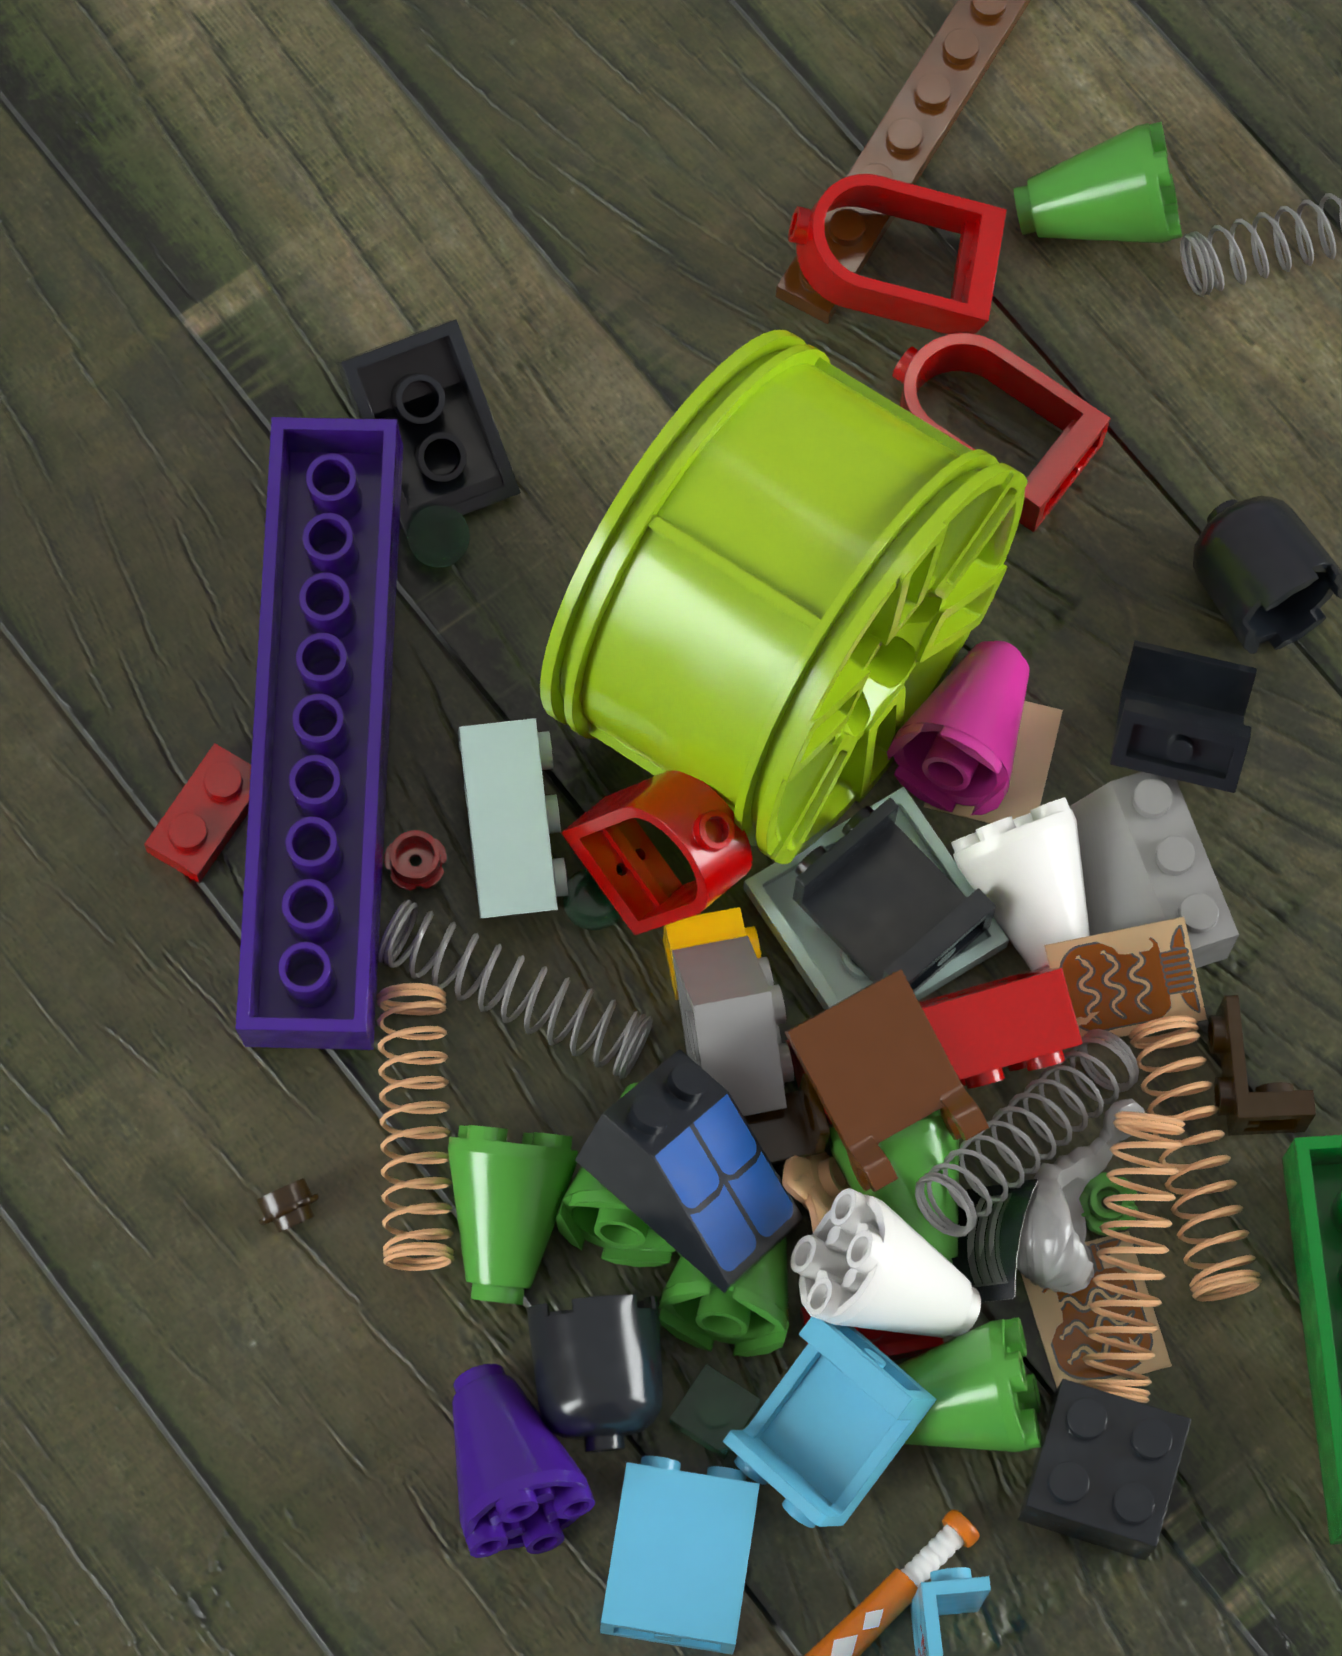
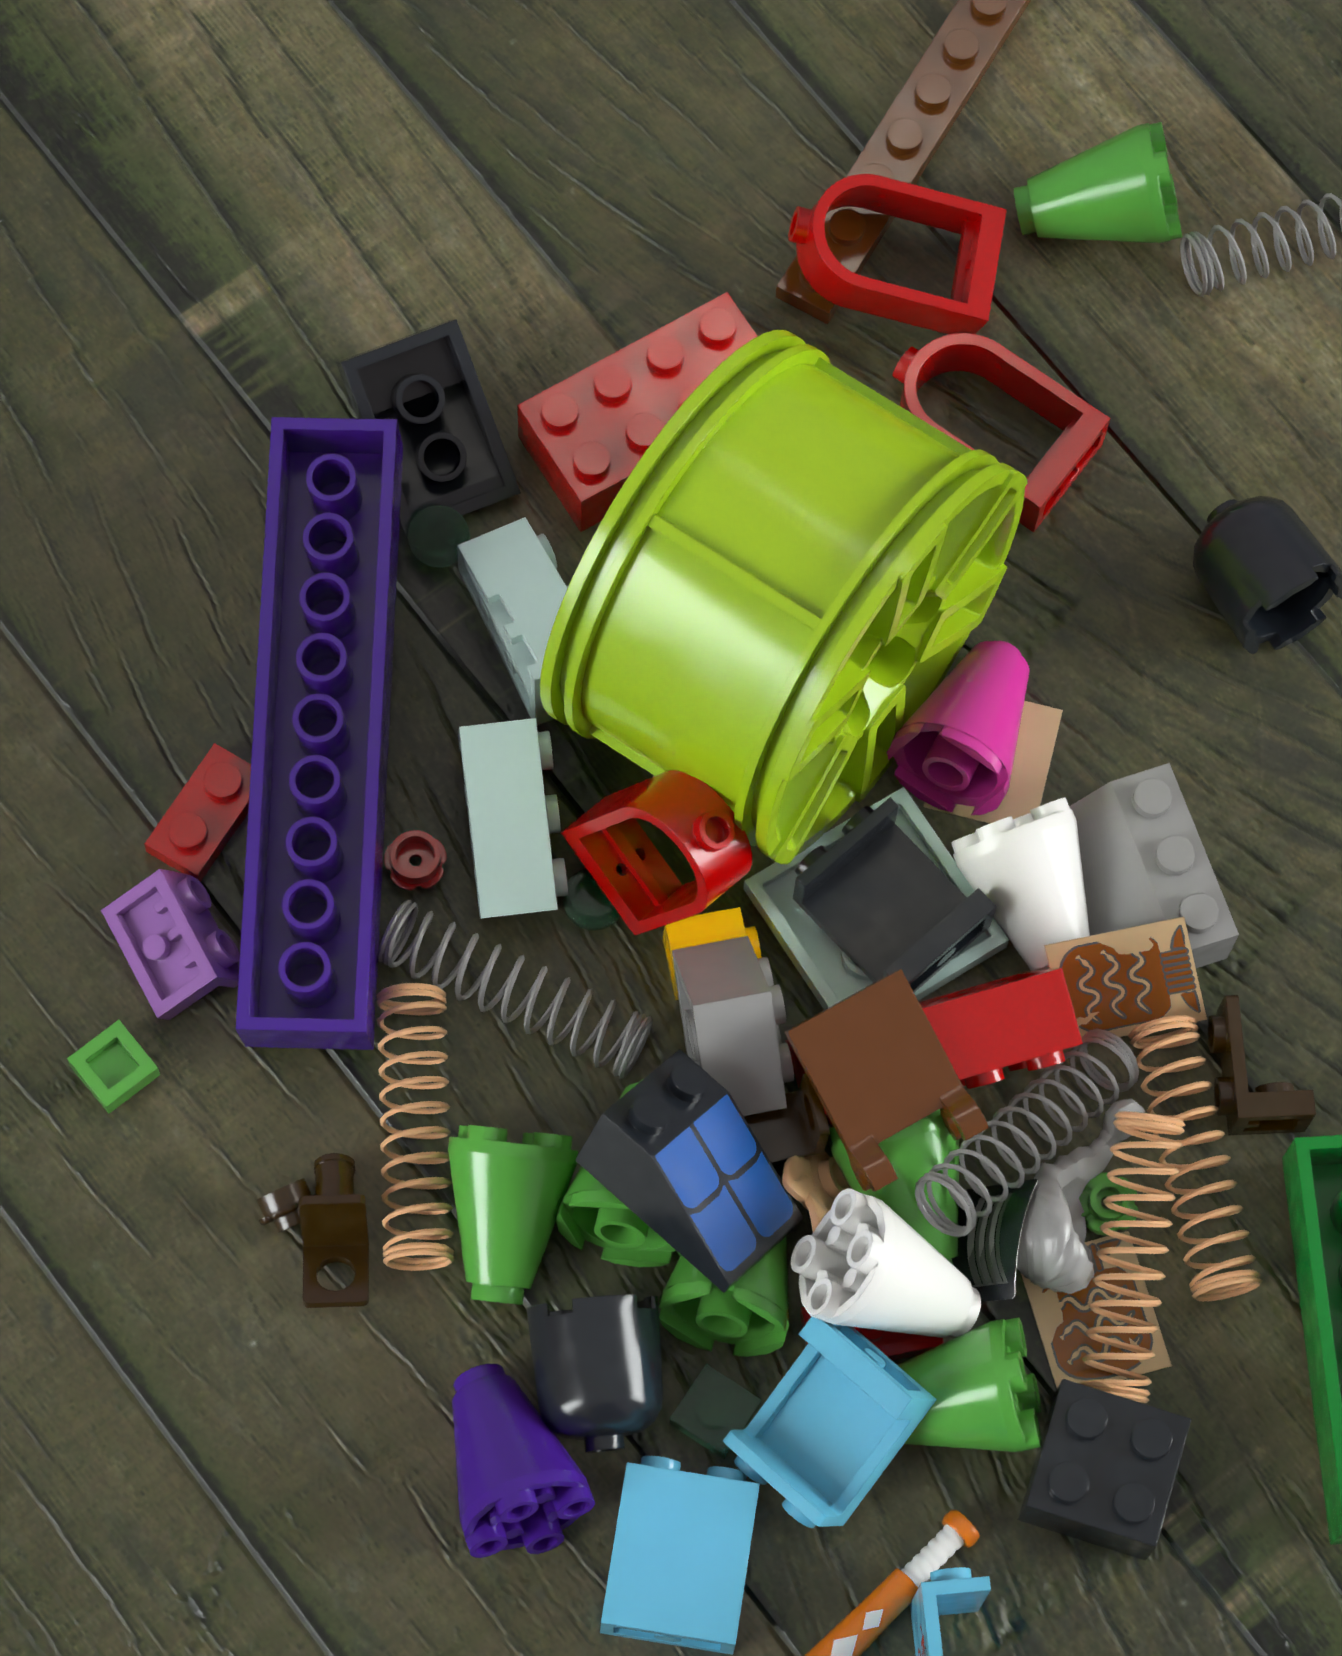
black panel [1110,640,1257,793] -> none
none -> bright green plate [67,1020,160,1114]
none -> medium lavender bracket [101,869,240,1020]
none -> dark brown bracket [299,1153,369,1308]
none -> light aqua wedge [457,517,569,726]
none -> brick [517,292,758,532]

